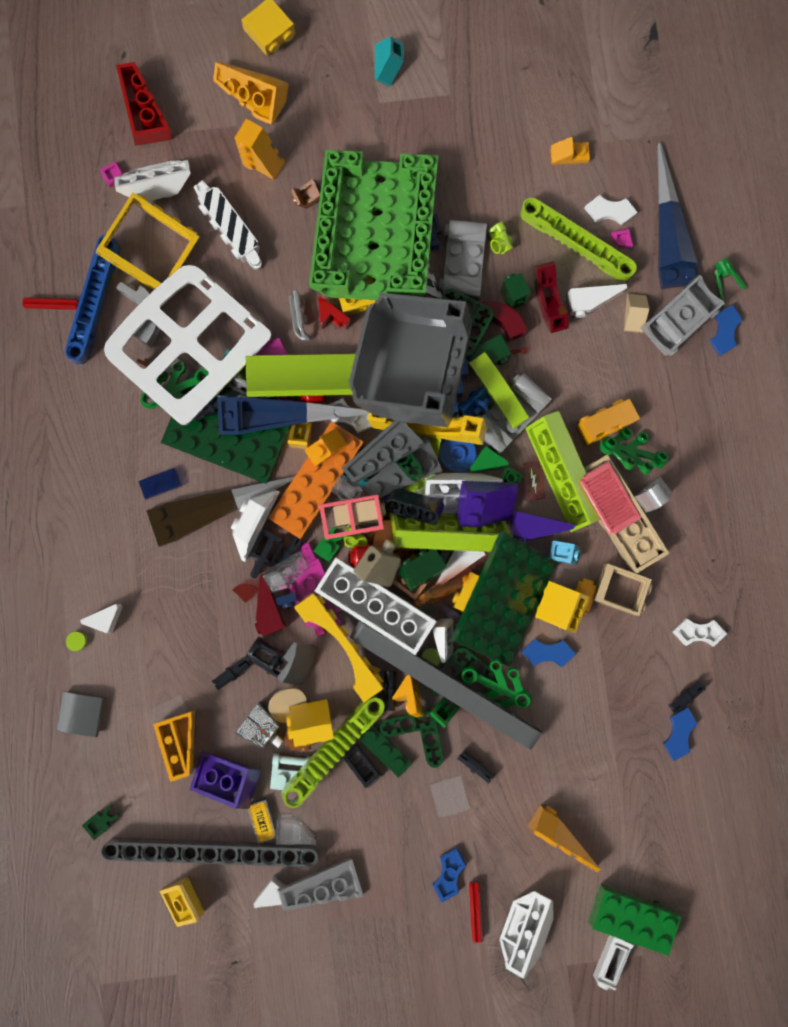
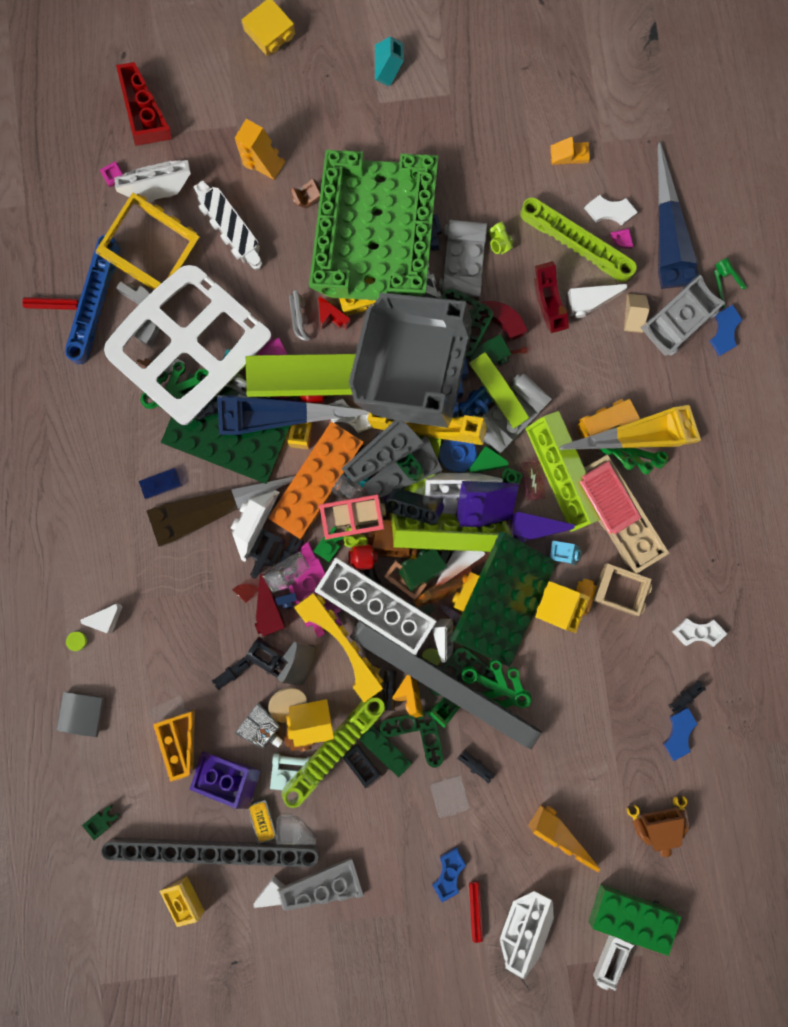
light orange wedge [213,62,289,125] -> none
light orange slope [304,429,347,467] -> none
dark tan torso [353,539,401,587] -> none
dark green brick [500,273,531,310] -> none
blue tile [521,639,576,667] -> none
light grey beam [634,477,672,513] -> none
none -> yellow plate [559,405,701,449]
none -> dark orange torso [626,796,690,857]

